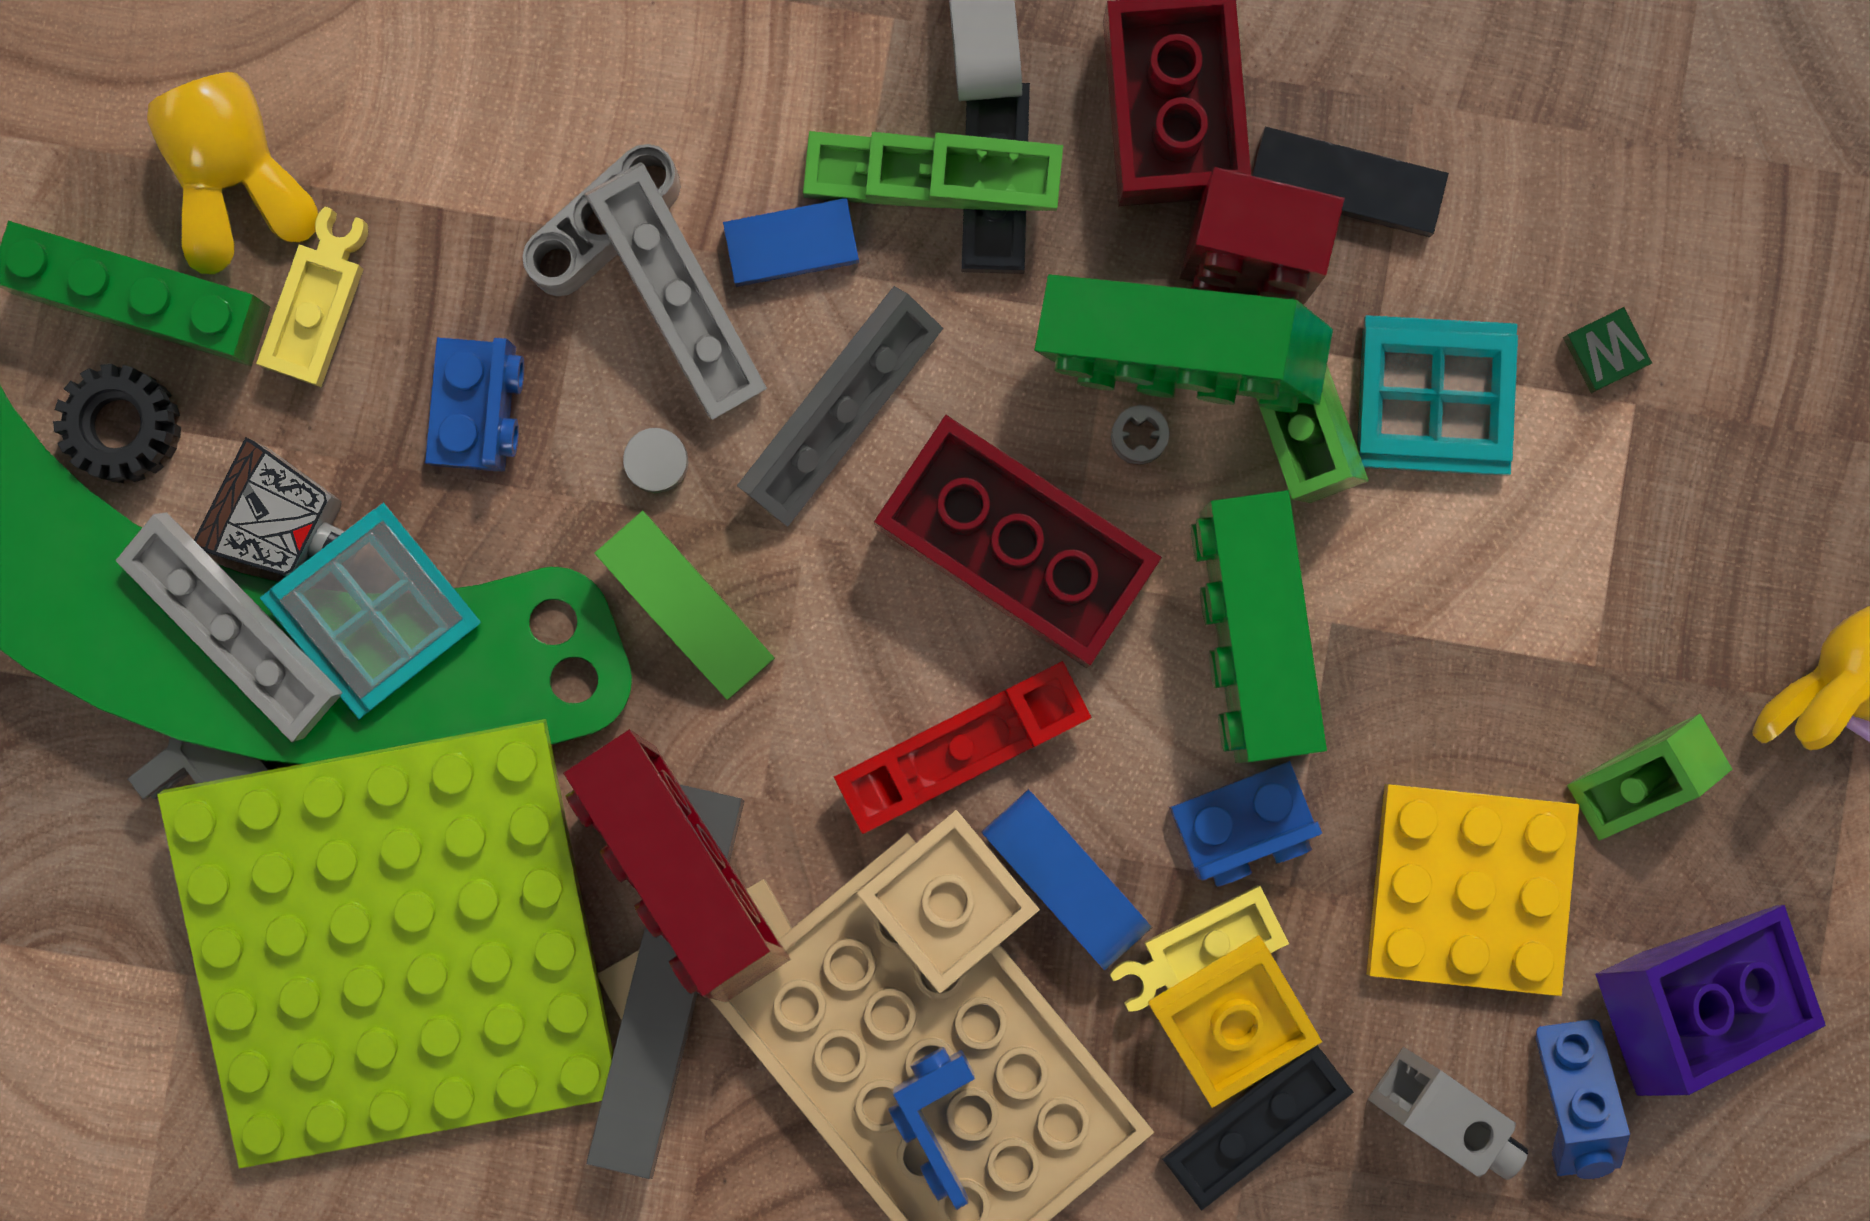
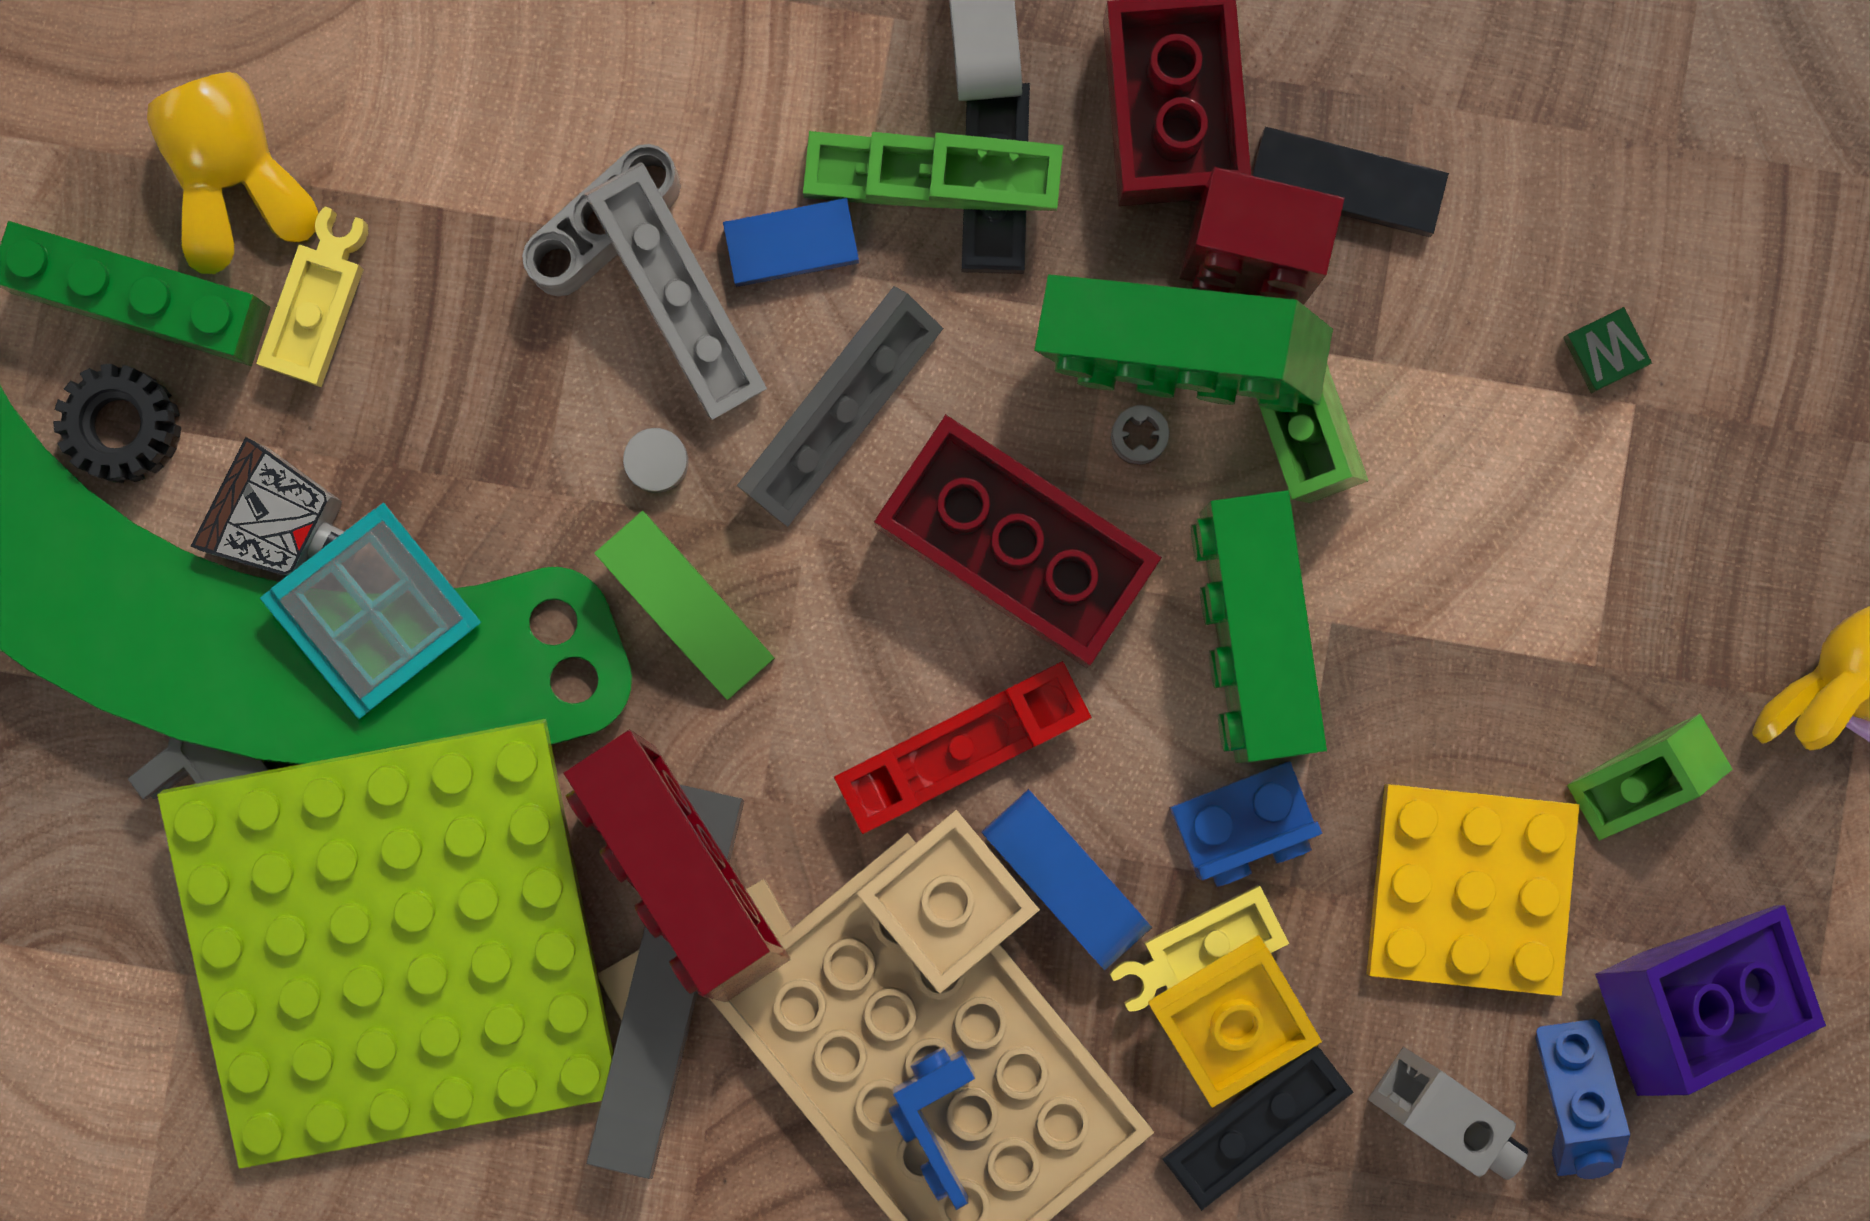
light grey plate [116,512,343,742] -> none
blue bracket [425,337,525,472] -> none
teal piece [1357,315,1518,476] -> none

